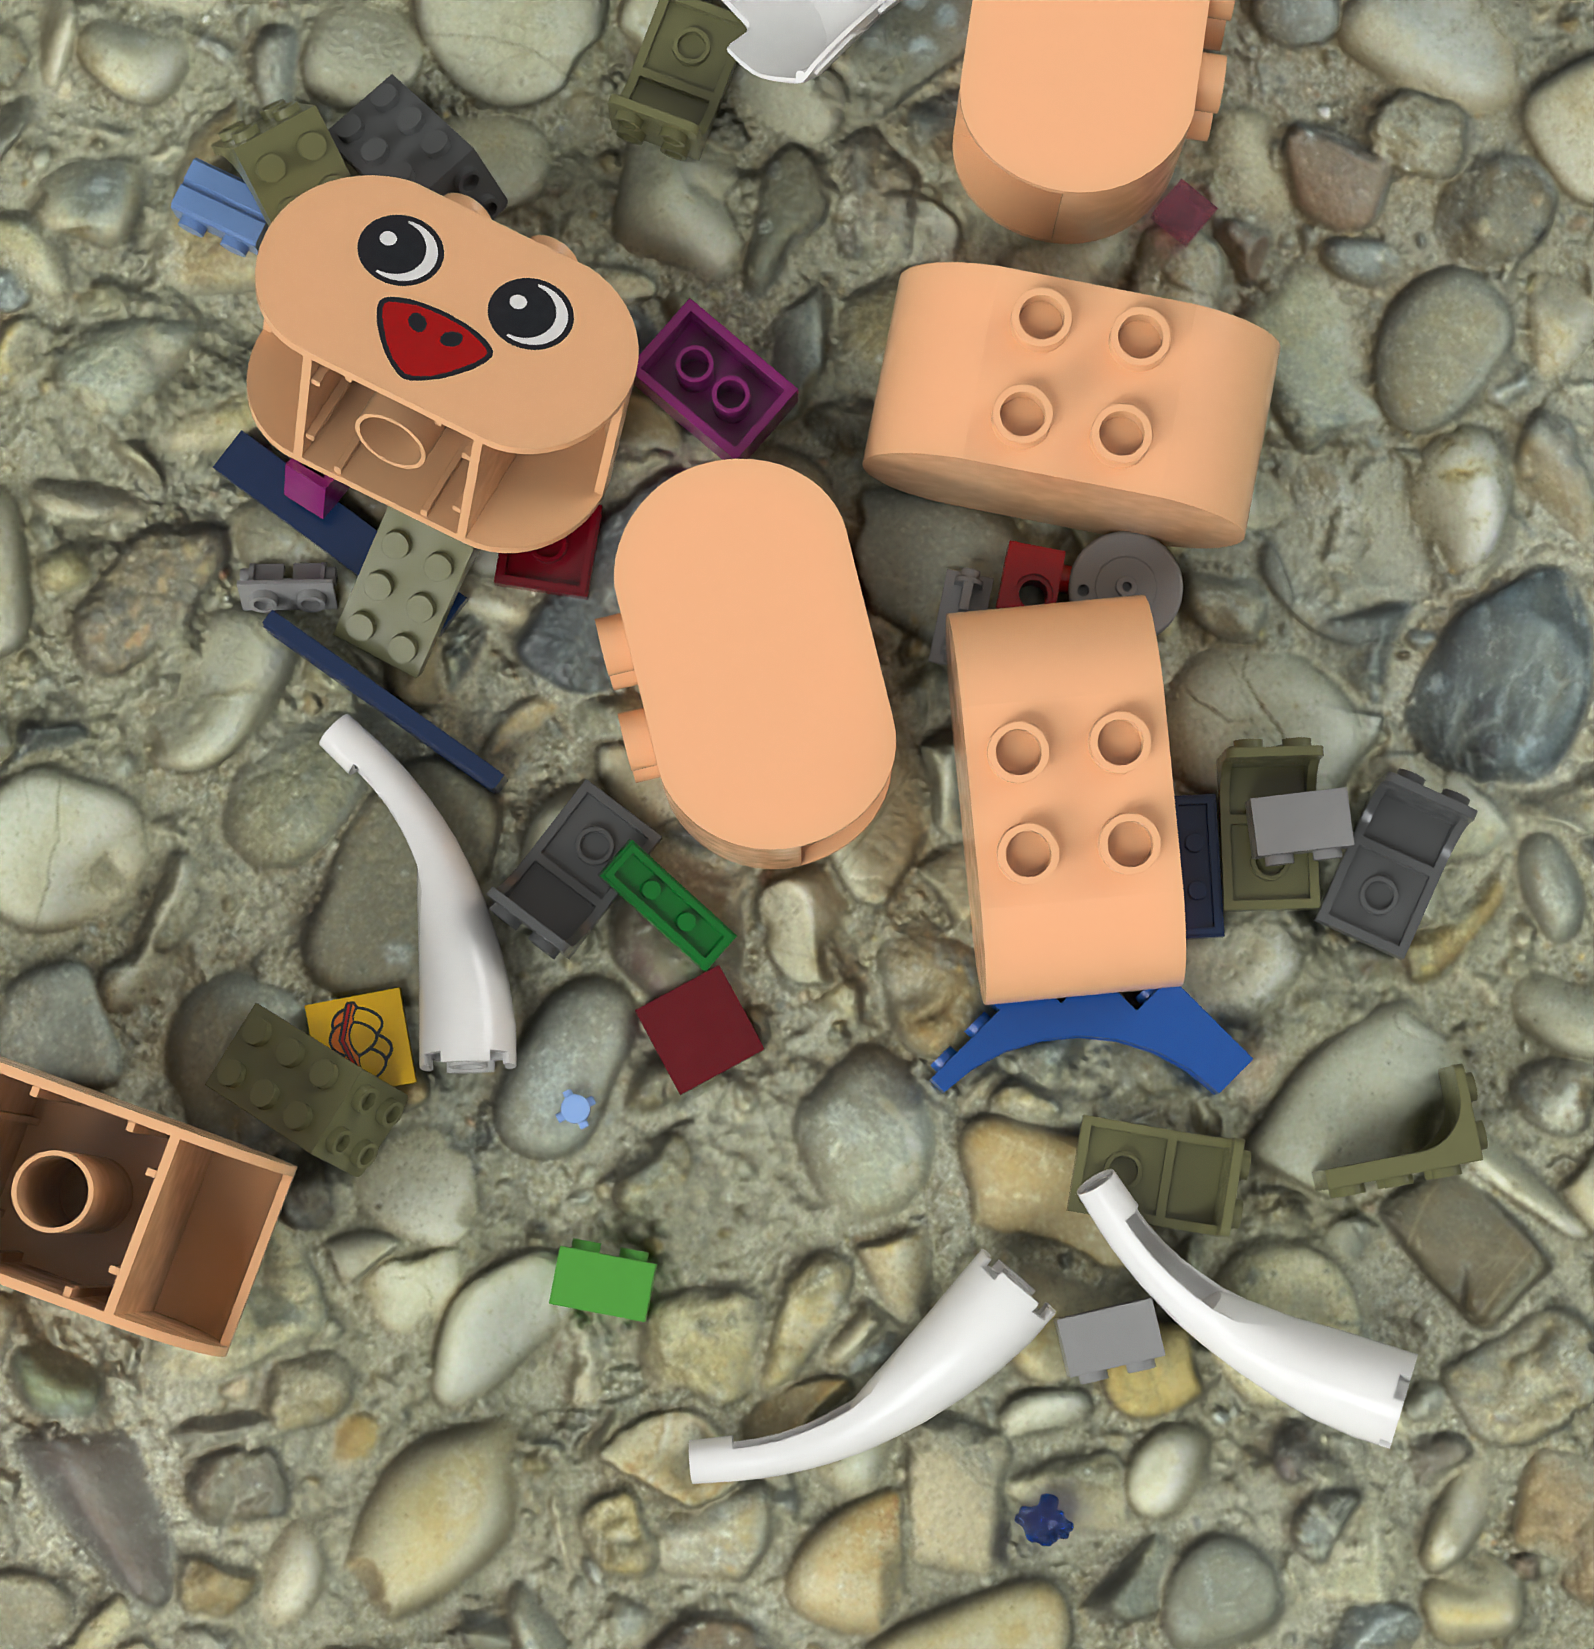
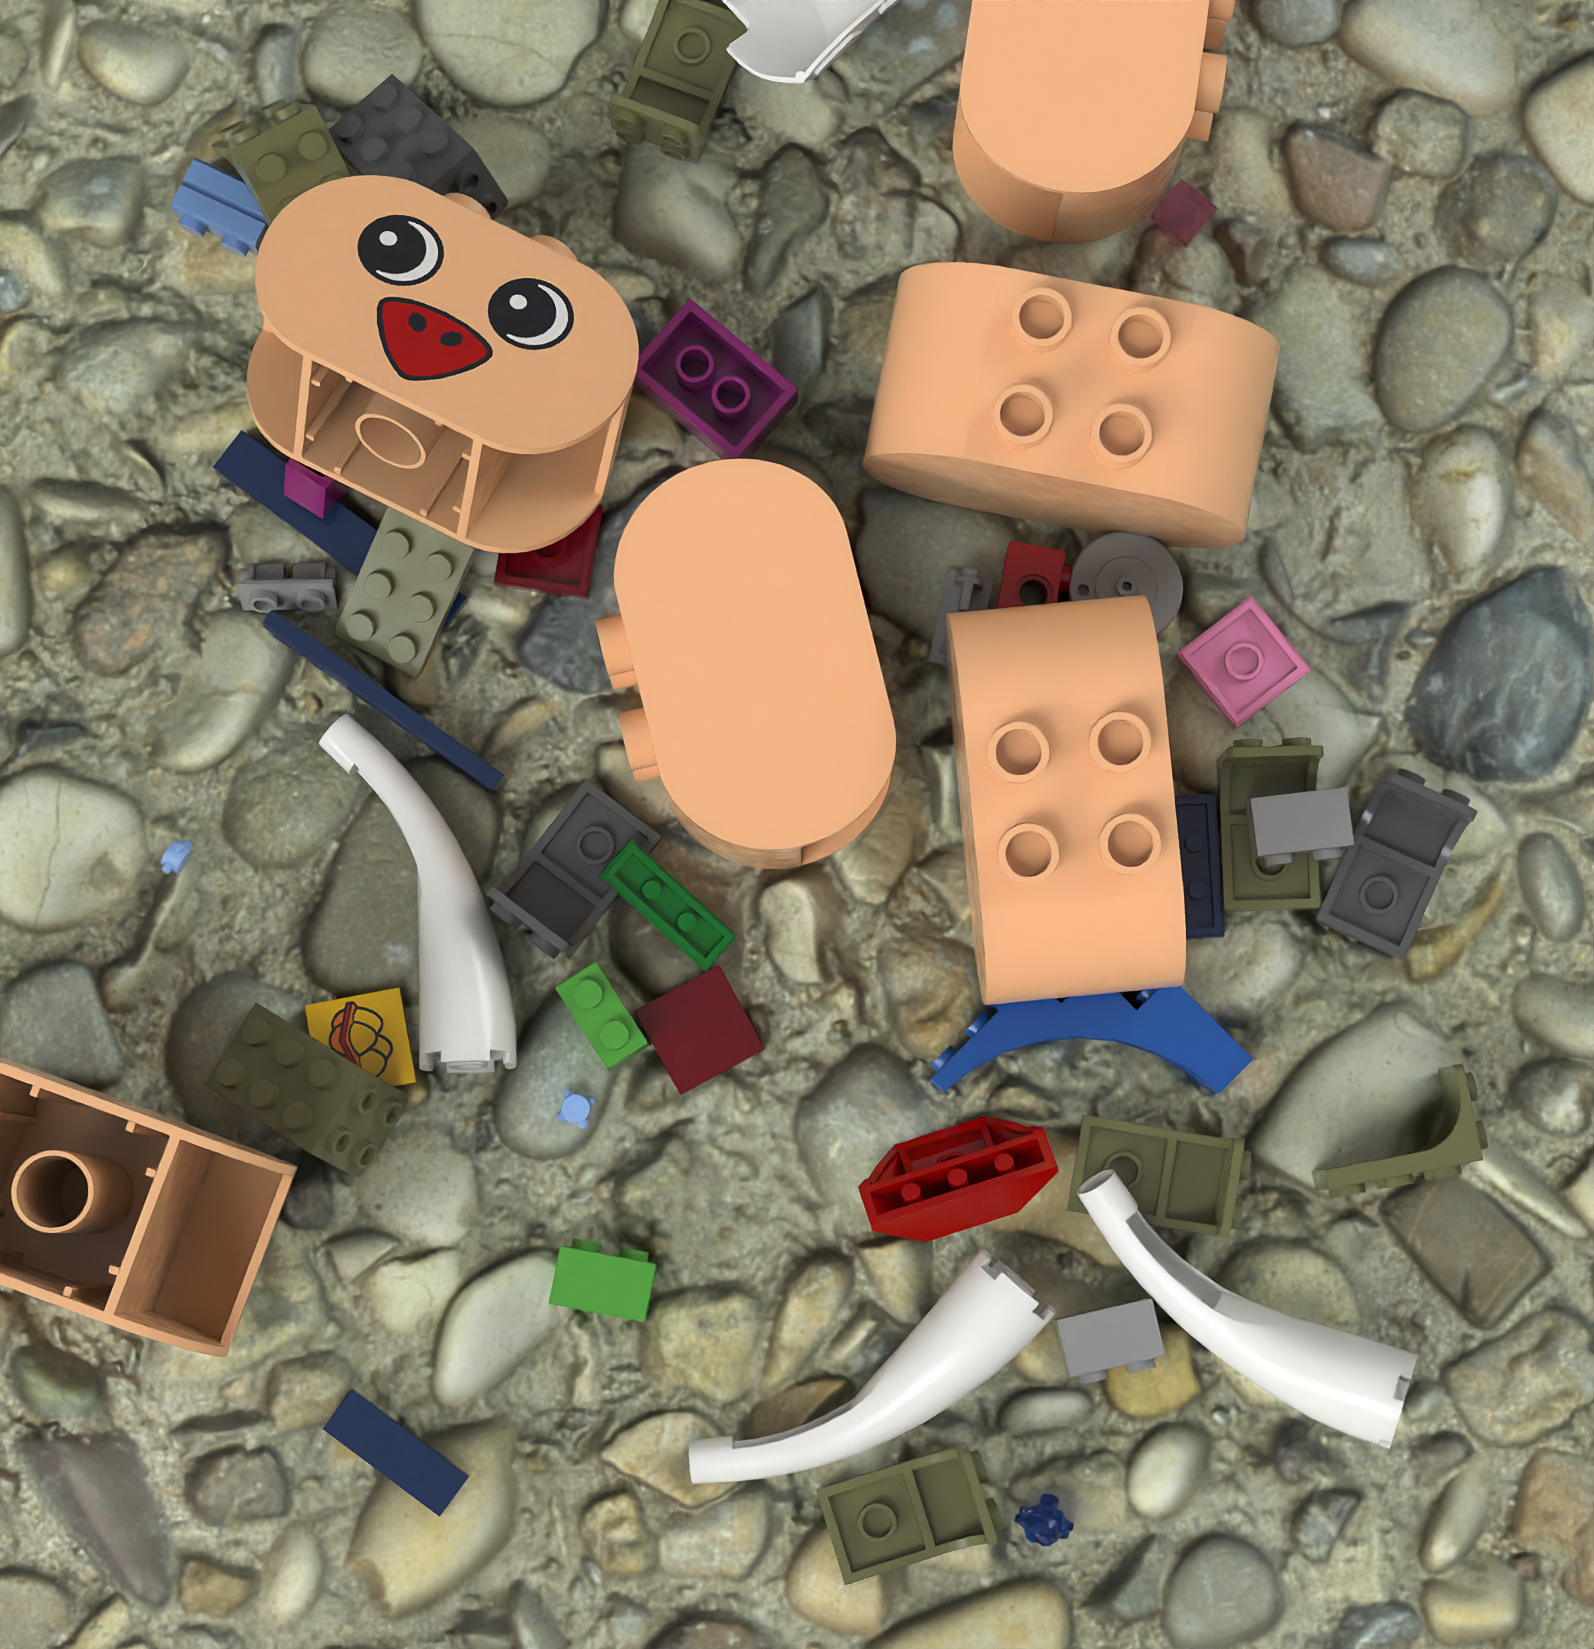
none -> light blue piece [161,840,193,874]
none -> dark blue tile [323,1389,470,1517]
none -> bright green brick [555,962,650,1072]
none -> olive bracket [816,1442,1004,1585]
none -> red wedge [858,1116,1059,1242]
none -> bright pink tile [1176,595,1311,730]

